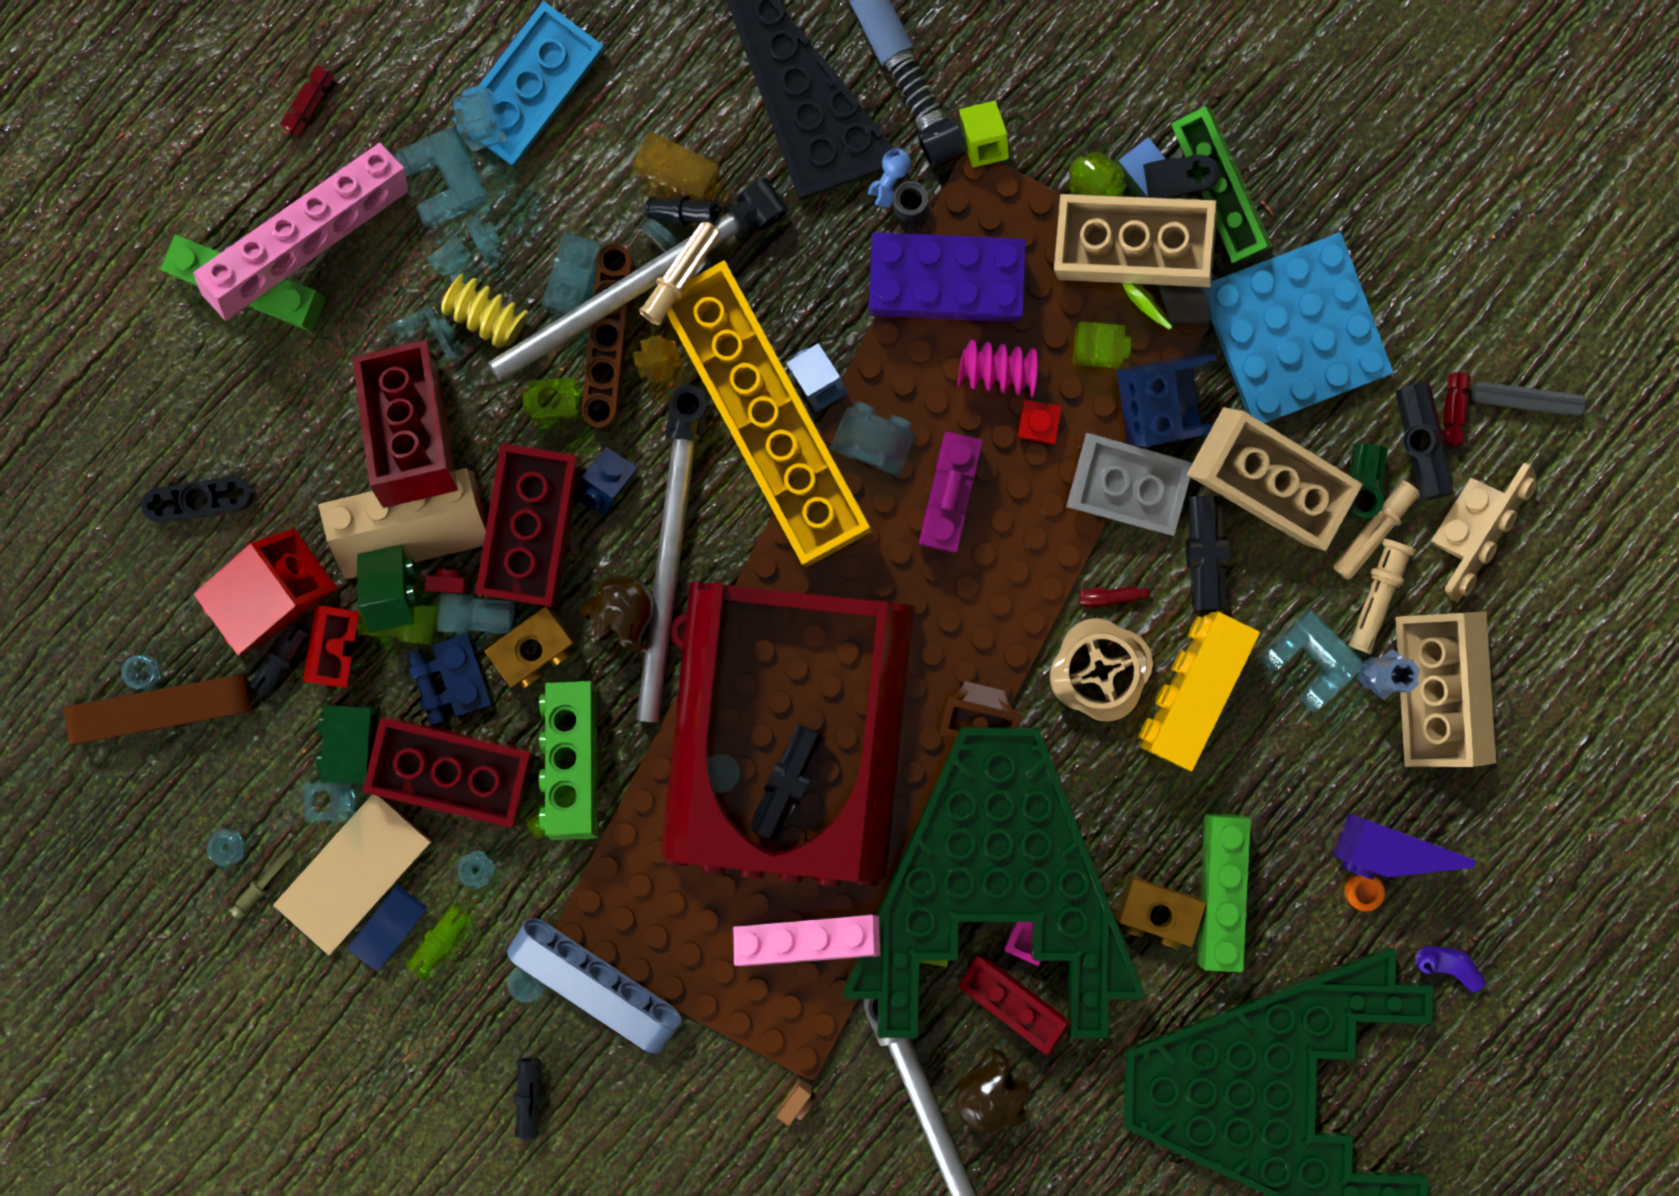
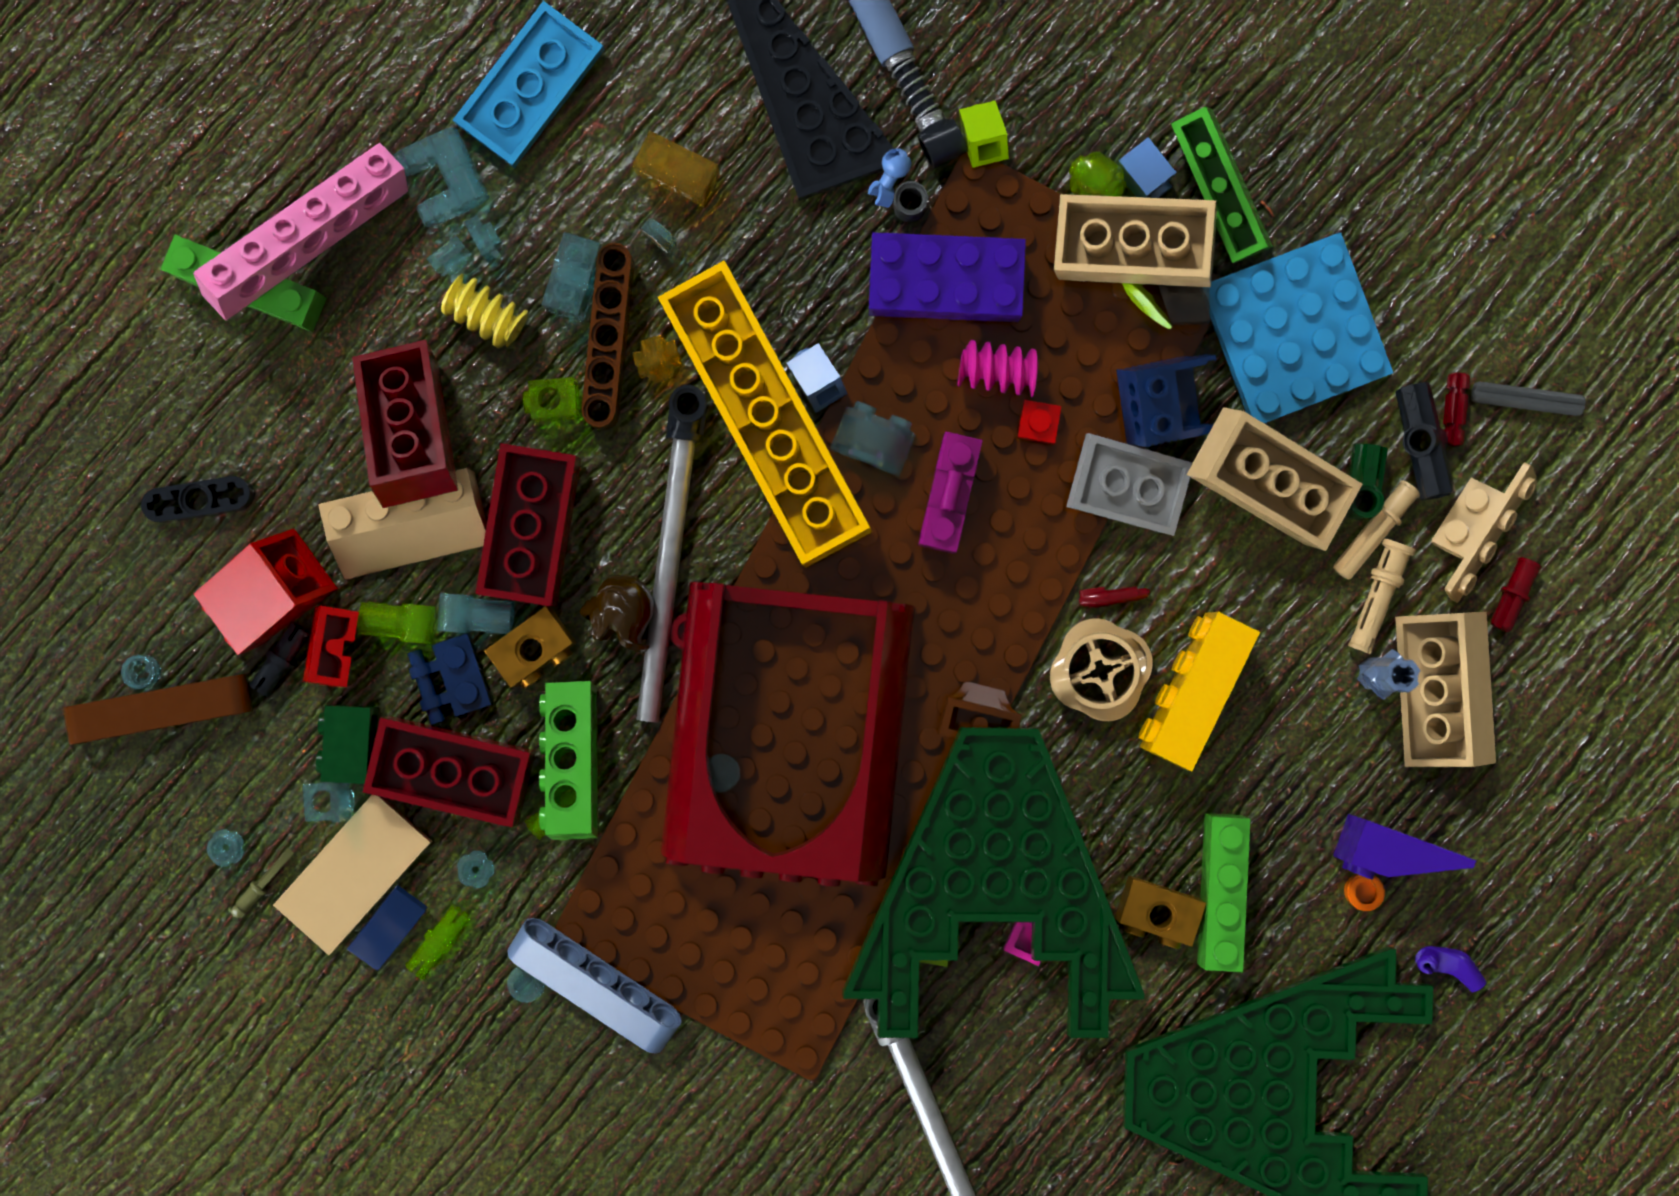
dark red axle [280,65,335,136] -> none
dark green brick [357,545,419,633] -> none
clear light blue bracket [389,306,458,359] -> none
dark red plate [425,569,470,594] -> none
clear light blue slope [453,87,508,151] -> none
flat silver piece [488,178,789,382] -> none
black pin [513,1057,543,1139] -> none
dark blue bracket [576,447,637,515] -> none
tan axle [639,222,720,325] -> none
black pin [645,195,722,226] -> none
bright pink plate [733,915,880,966] -> none
black piece [749,724,827,842] -> none
medium nougat plate [776,1078,813,1126] -> none
dark brown hair [956,1048,1029,1133] -> none
dark red plate [958,955,1072,1055] -> none
clear neon green brick [1072,322,1131,368] -> none
black piece [1143,155,1220,199] -> none
black piece [1186,495,1229,610] -> none
clear light blue connector [1259,608,1364,712] -> none
none -> dark red axle [1490,557,1542,632]

